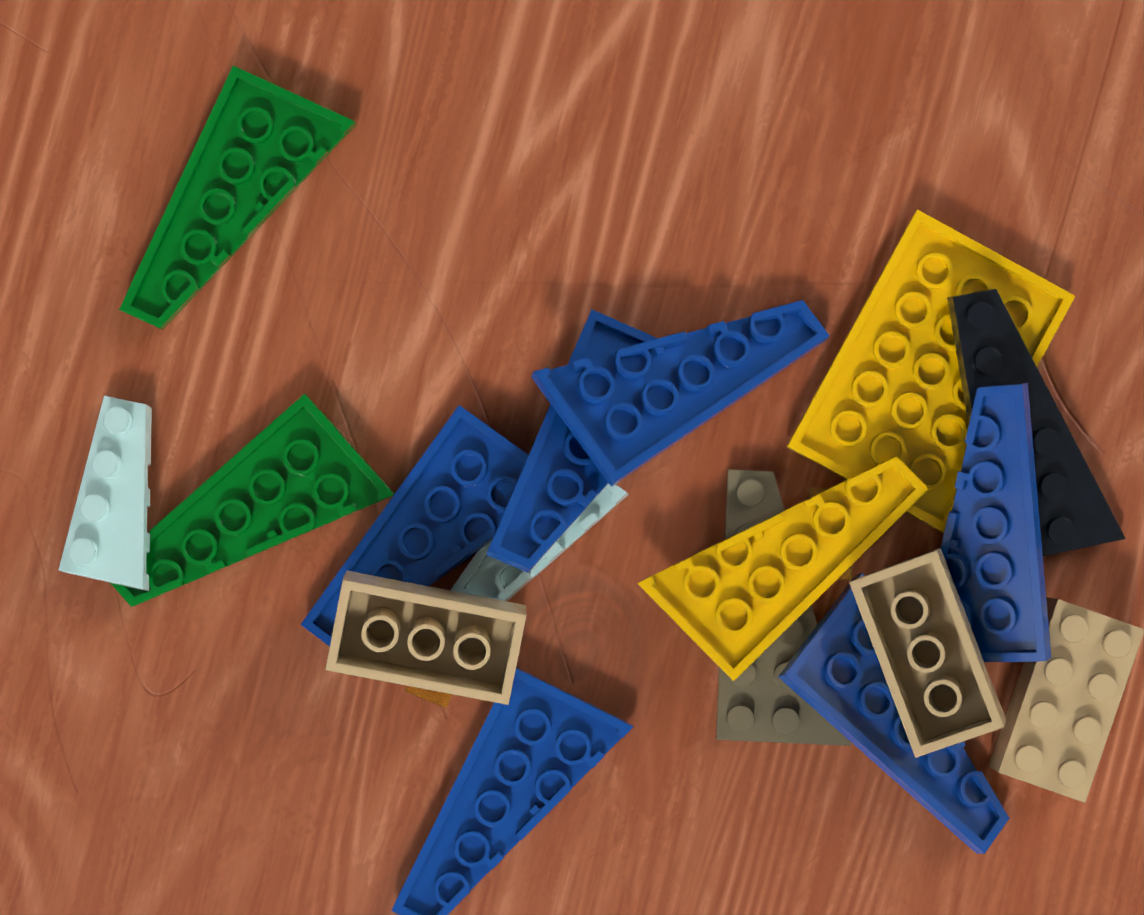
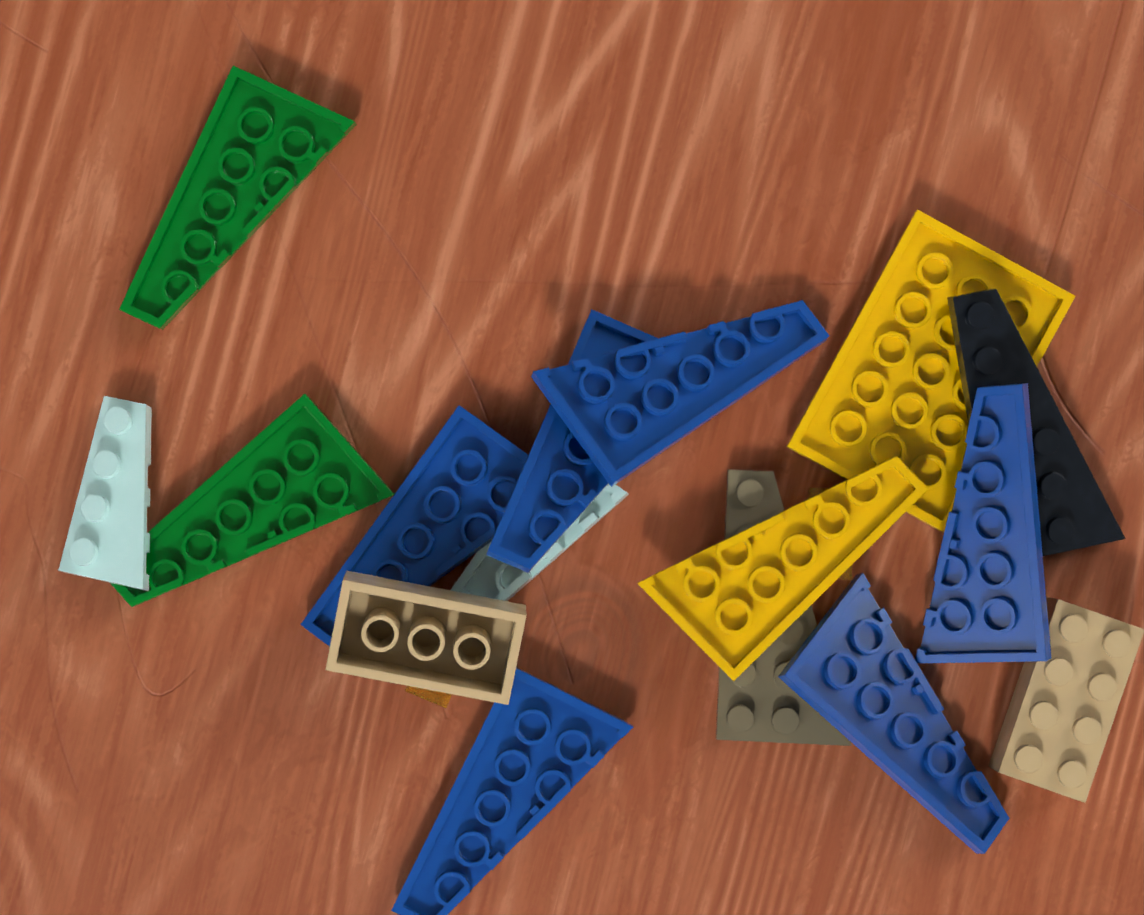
tan brick [849,548,1007,758] -> none

